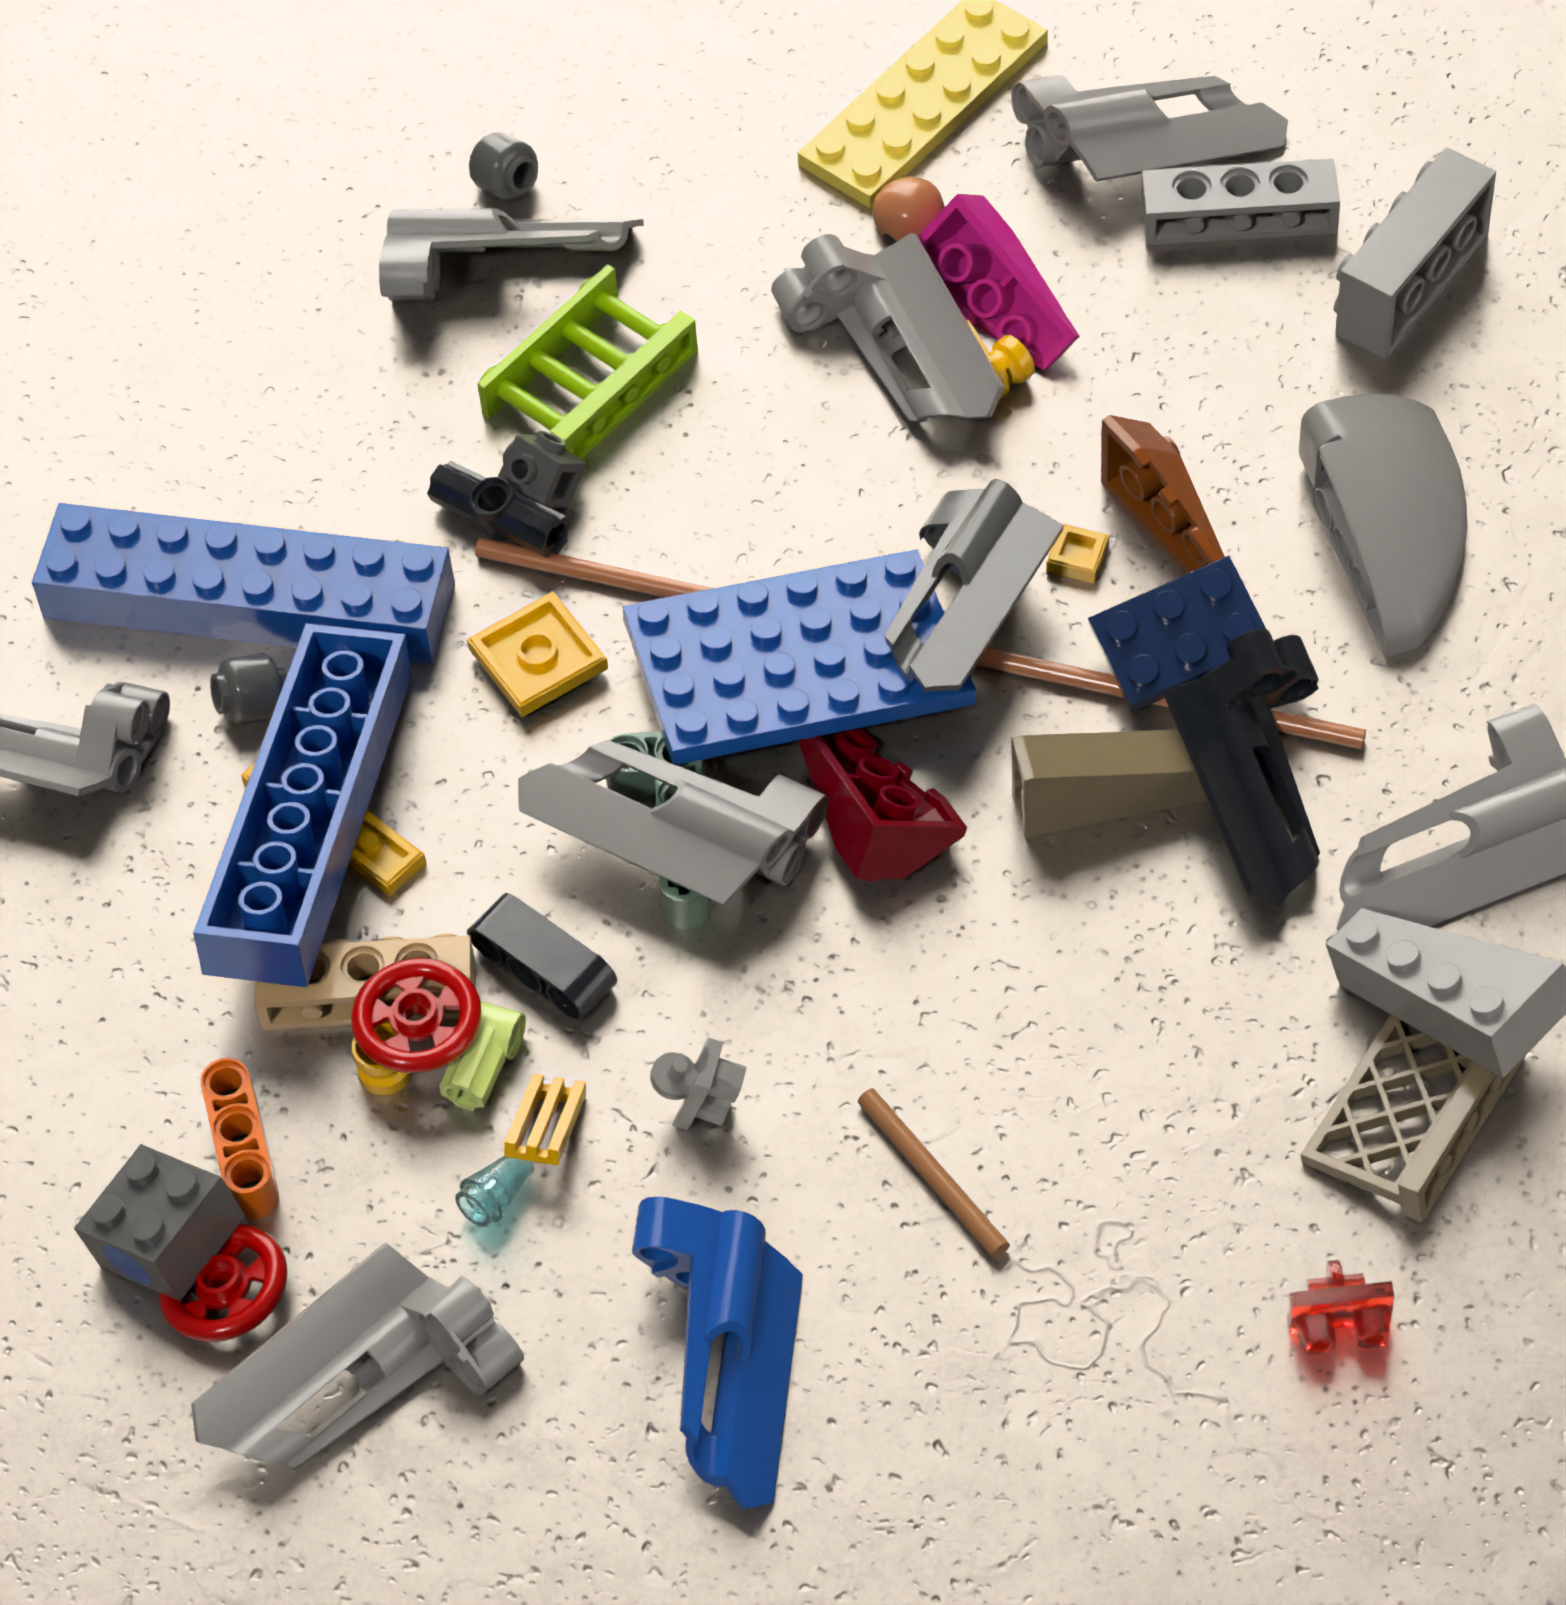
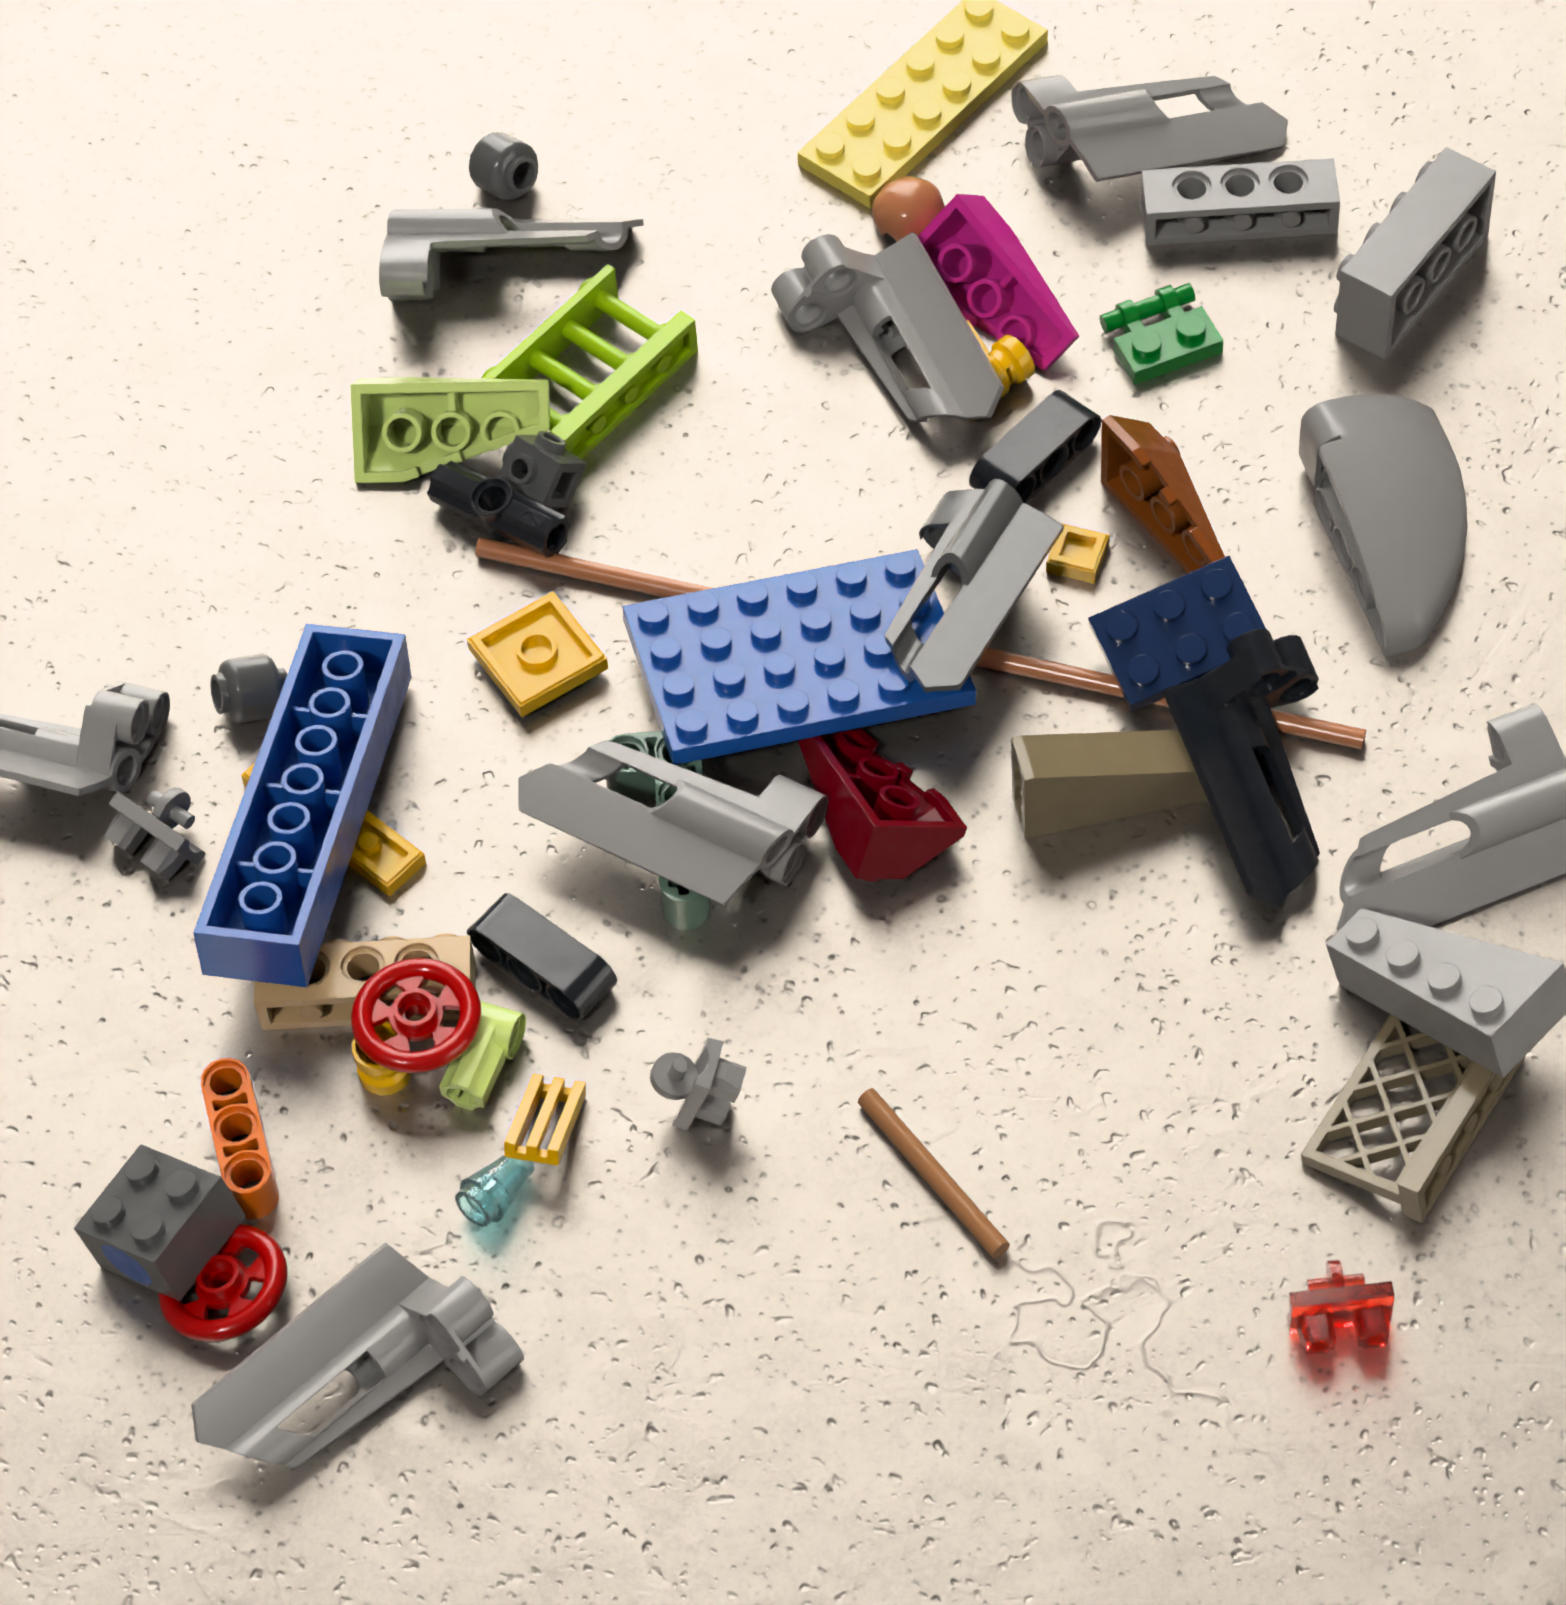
brick [31,502,455,665] -> none
blue panel [632,1196,803,1510] -> none
none -> light grey hips [104,787,206,881]
none -> yellowish green wedge [350,377,550,483]
none -> beam [969,389,1102,504]
none -> green plate [1099,283,1224,385]

